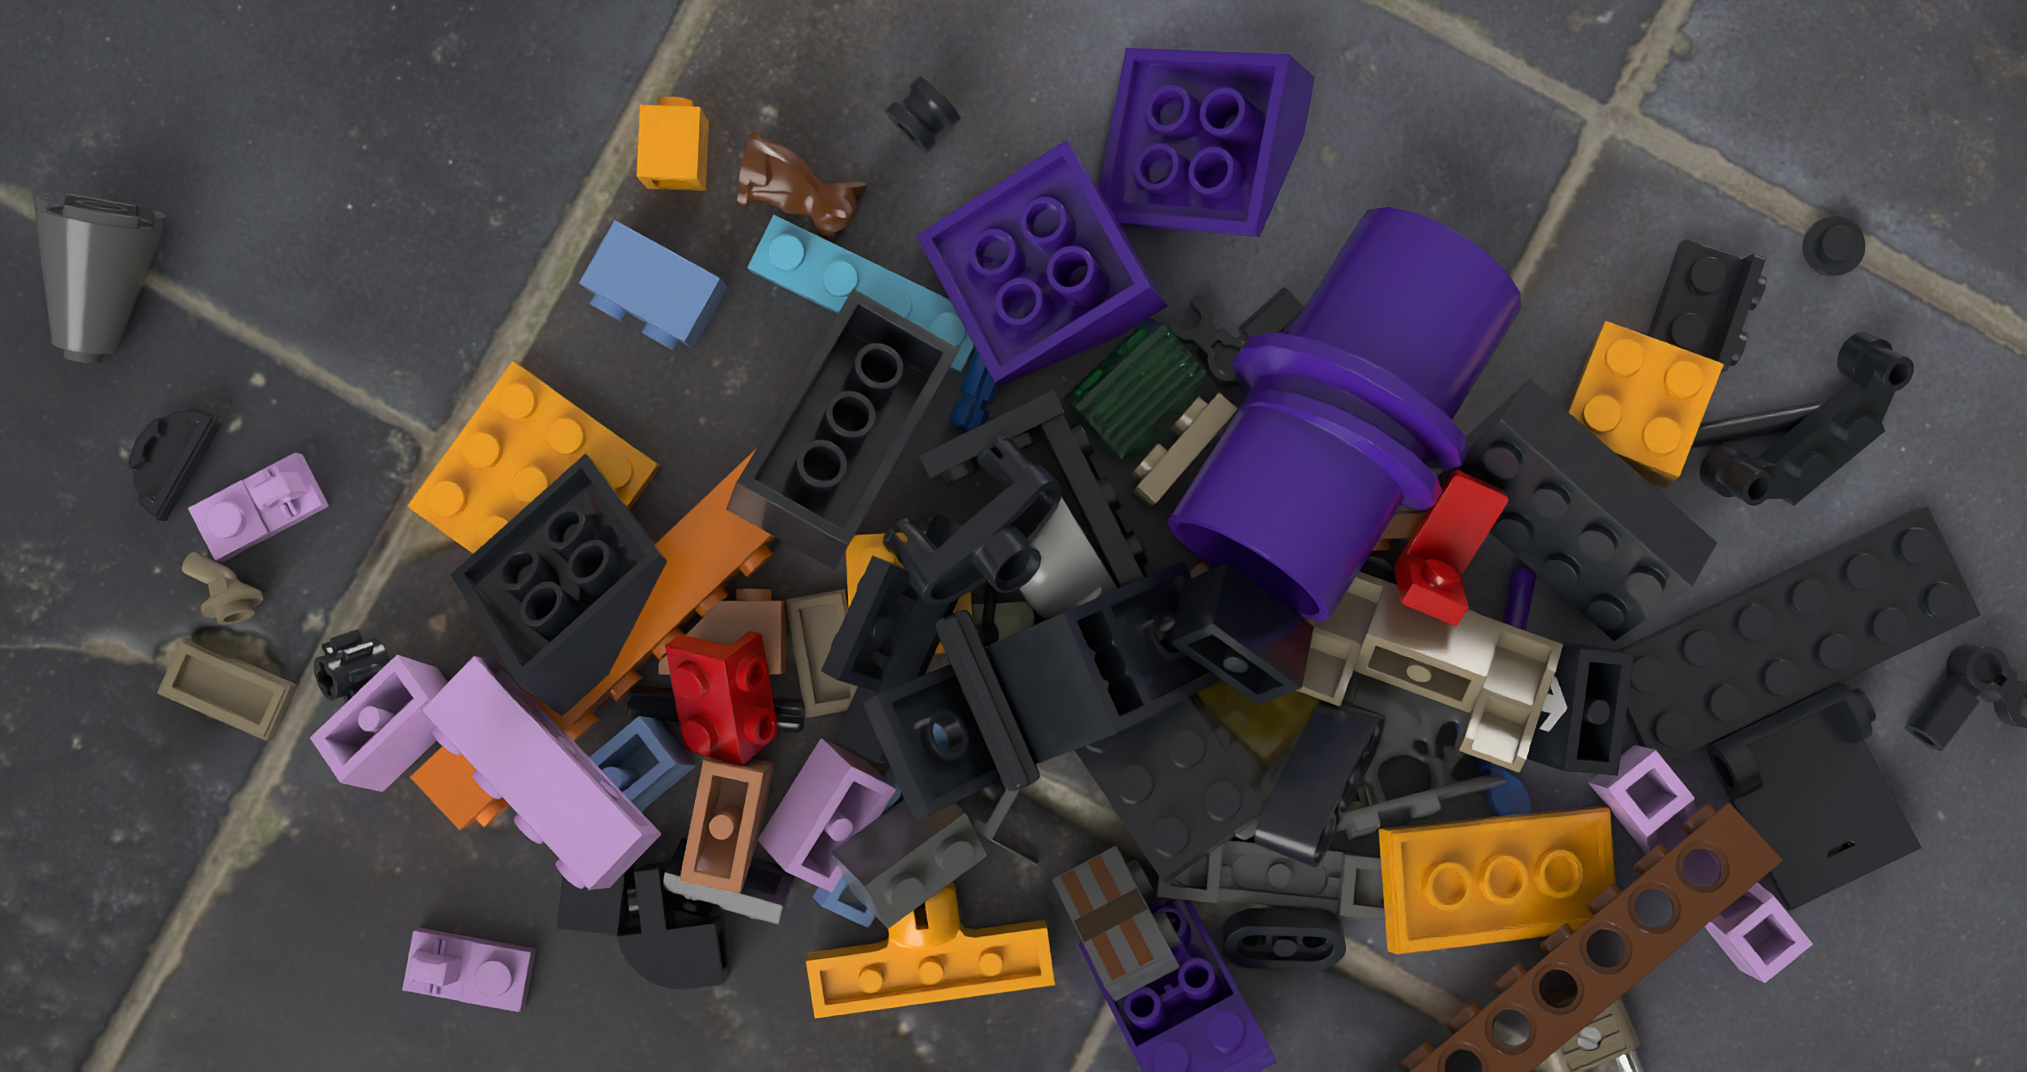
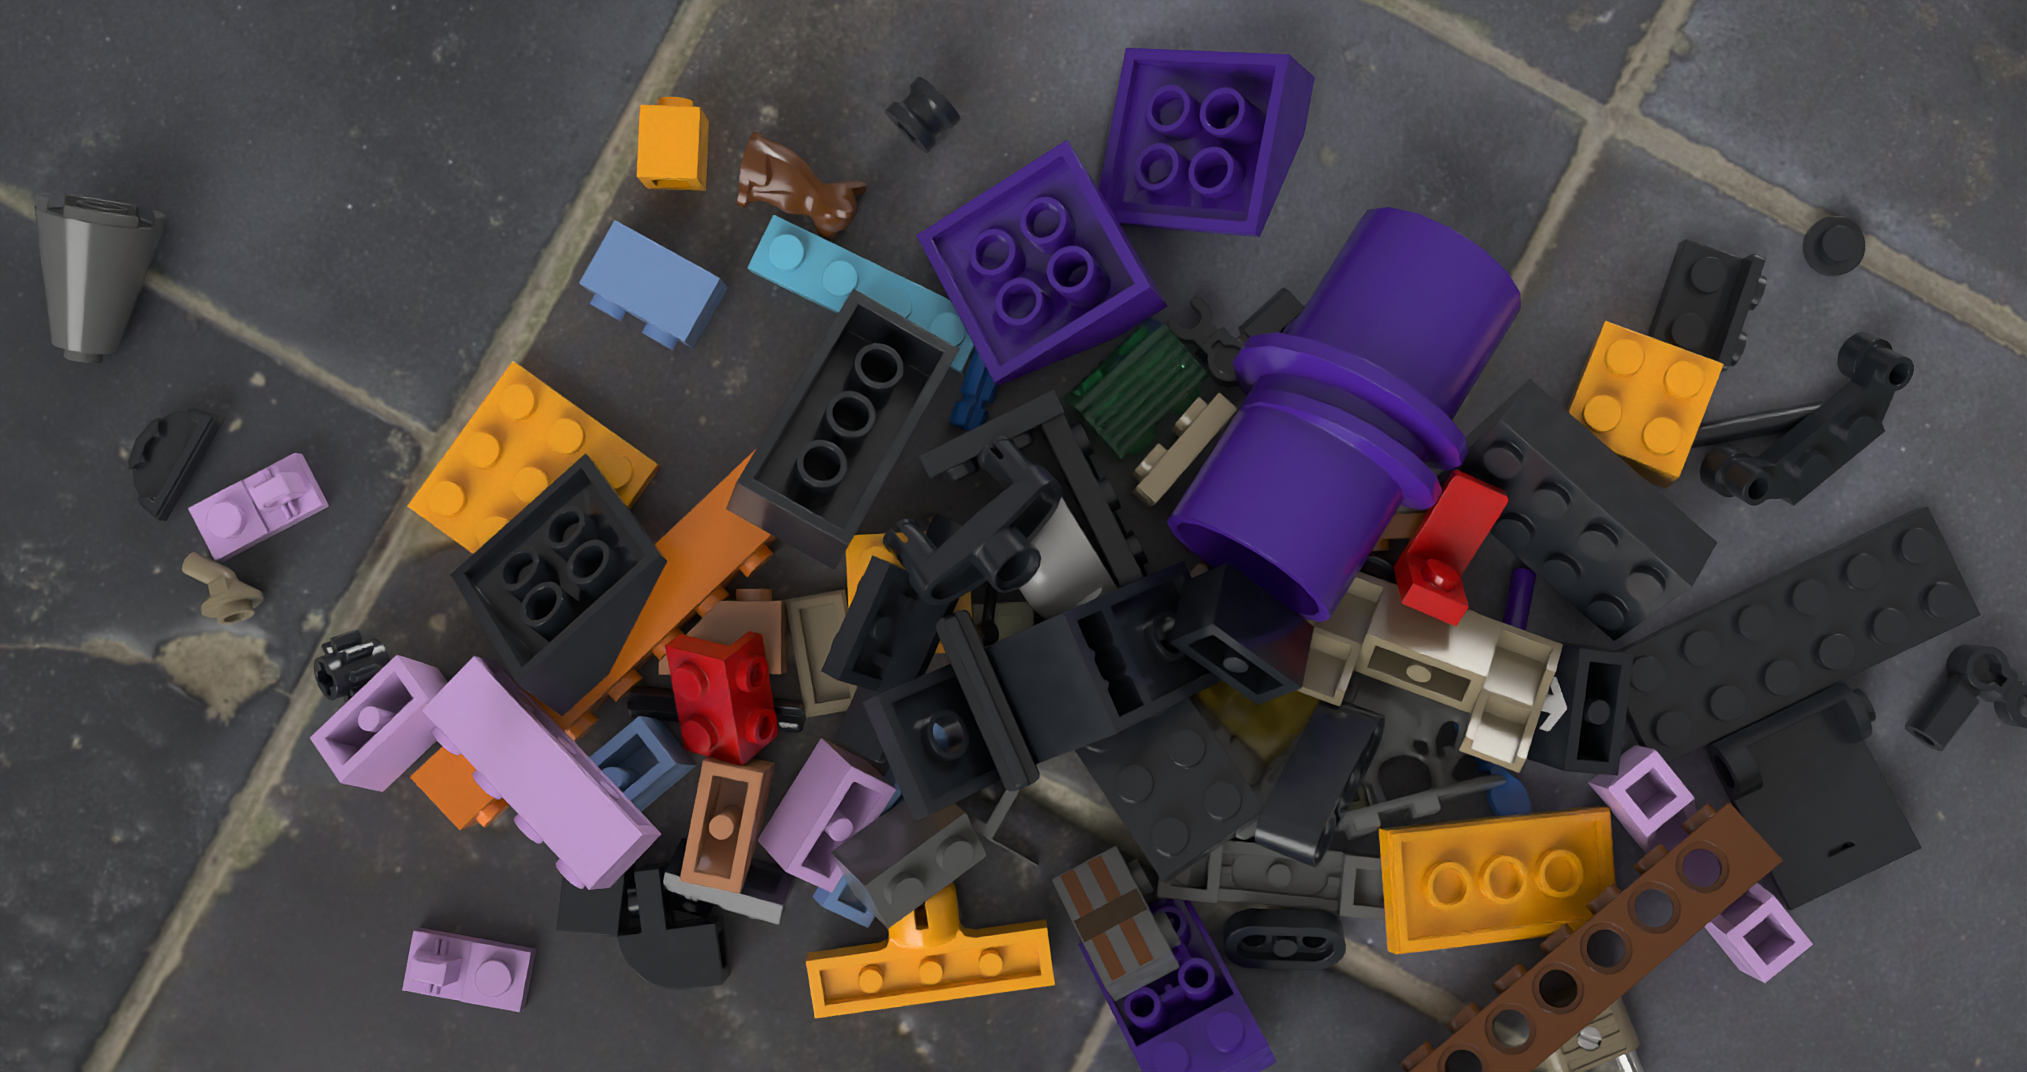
dark tan tile [157,638,298,741] -> none

